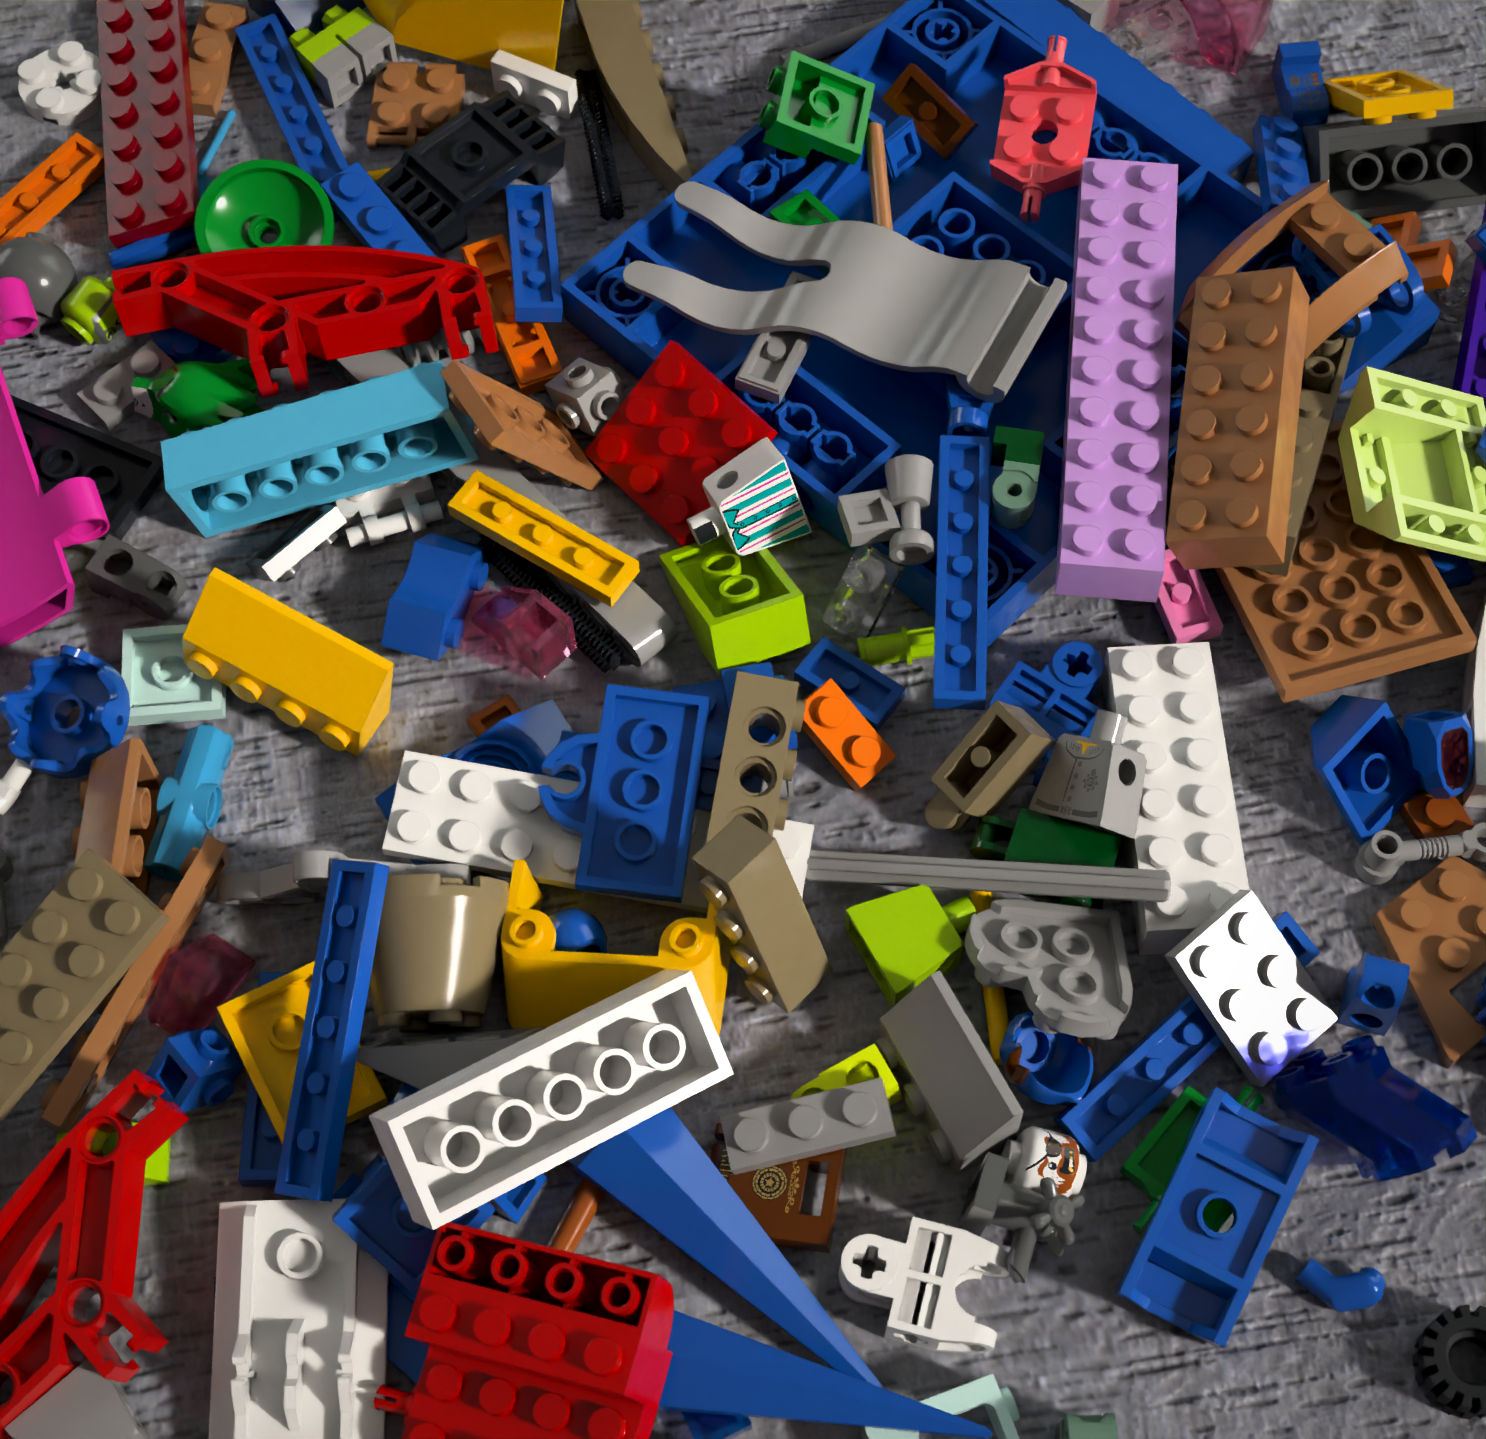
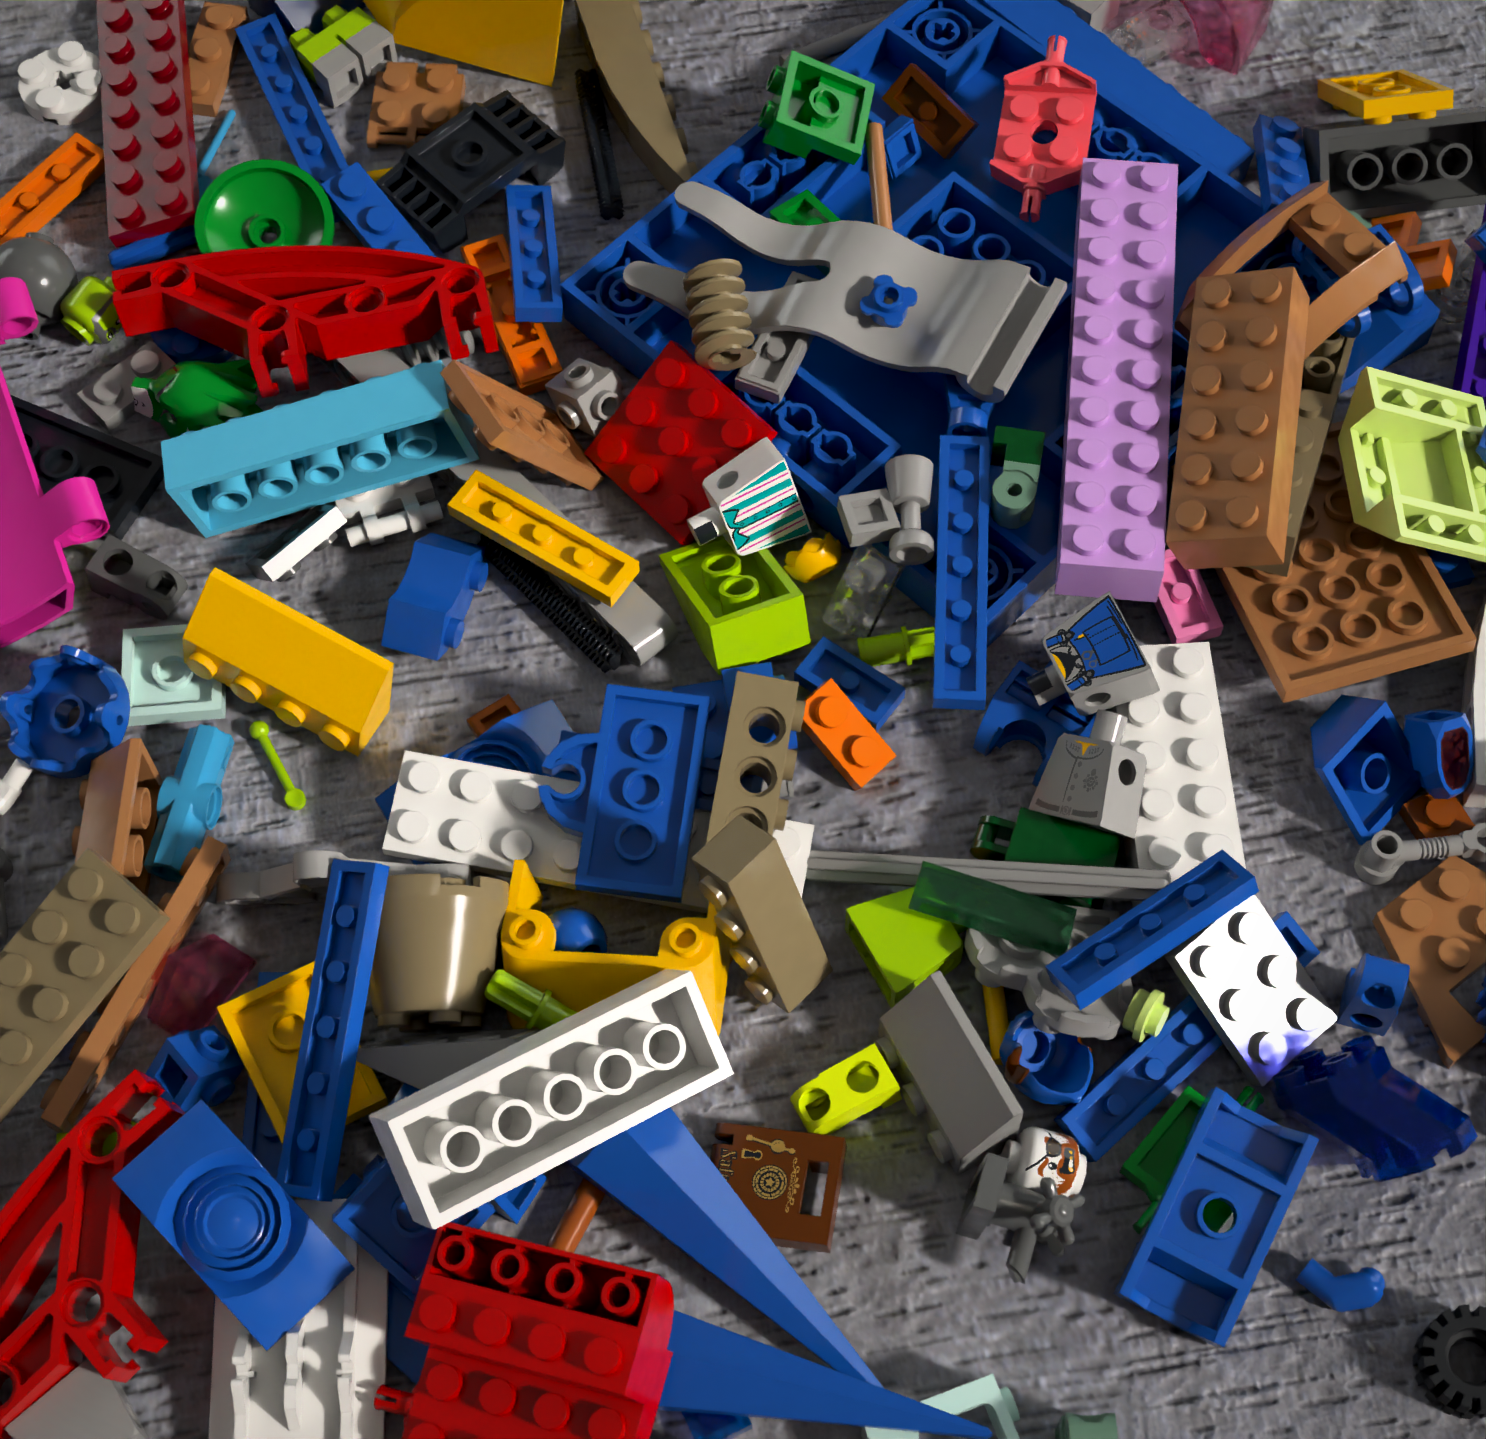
clear pink slope [471,585,577,680] -> none
white plate [490,49,579,121] -> none
light grey plate [720,1077,896,1175] -> none
white piece [838,1217,1010,1354] -> none
dark tan brick [925,700,1056,832] -> none
blue leg [1271,41,1329,127] -> none
none -> blue slope [112,1099,355,1351]
none -> lime hinge [249,720,306,811]
none -> lime axle [484,970,578,1030]
none -> dark tan piece [683,258,757,371]
none -> yellow plate [783,532,841,583]
none -> blue plate [860,275,918,328]
none -> clear green tile [909,861,1077,956]
none -> torso [1026,591,1160,716]
none -> blue plate [1045,849,1259,1011]
none -> yellowish green plate [1122,988,1170,1042]

